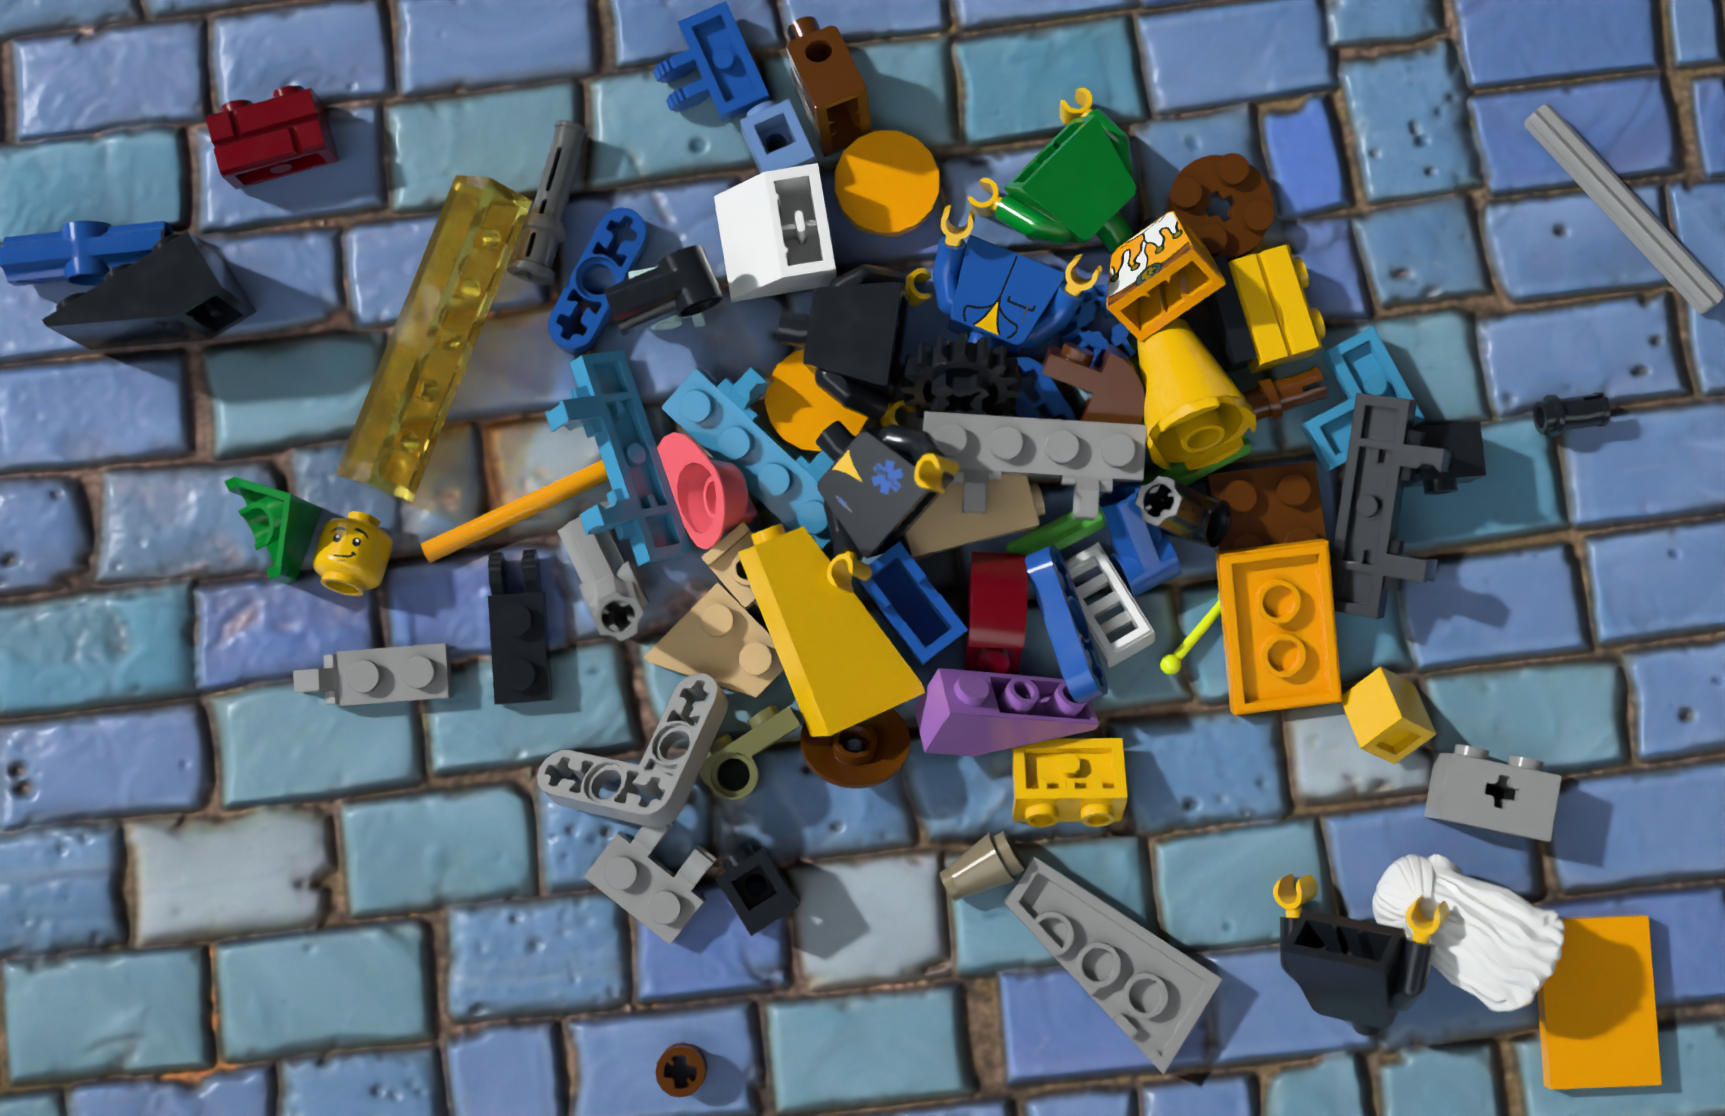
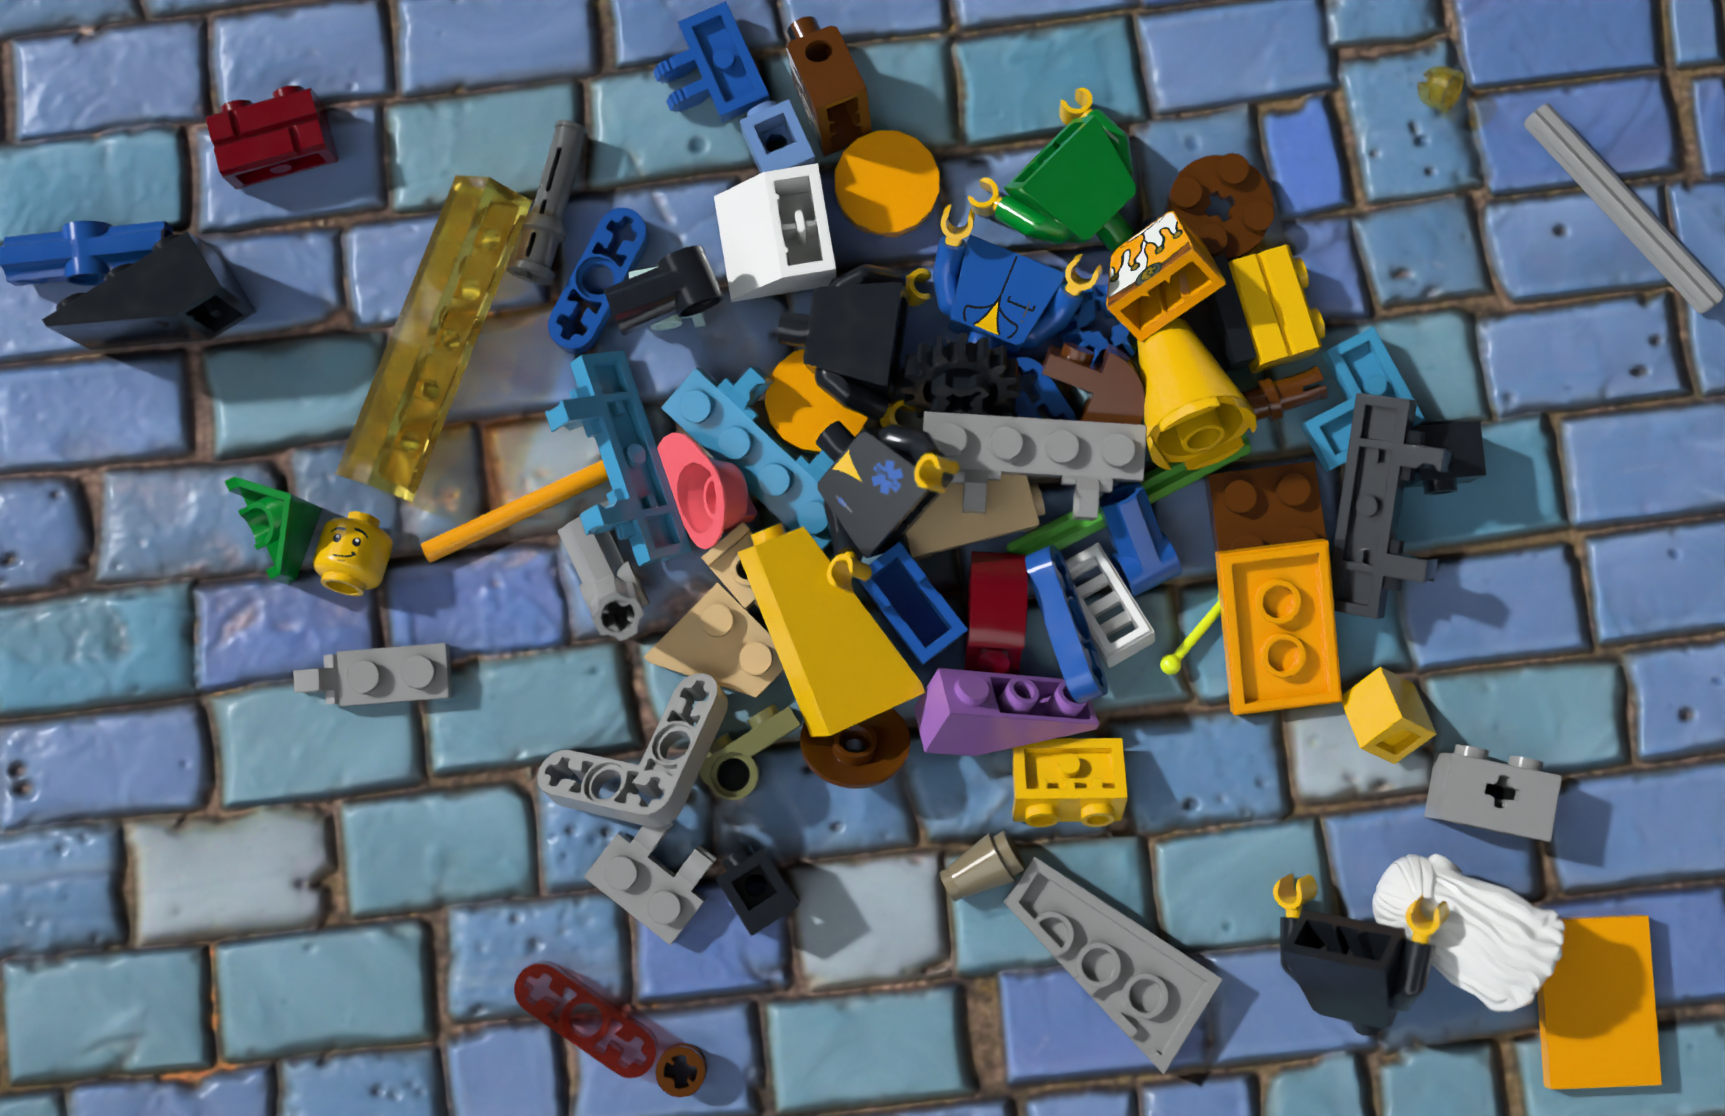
black hinge [488,549,552,705] -> none
black piece [1135,476,1231,548] -> none
black pin [1533,392,1610,437] -> none
none -> clear red beam [514,961,659,1078]
none -> clear yellow hinge [1417,66,1464,113]

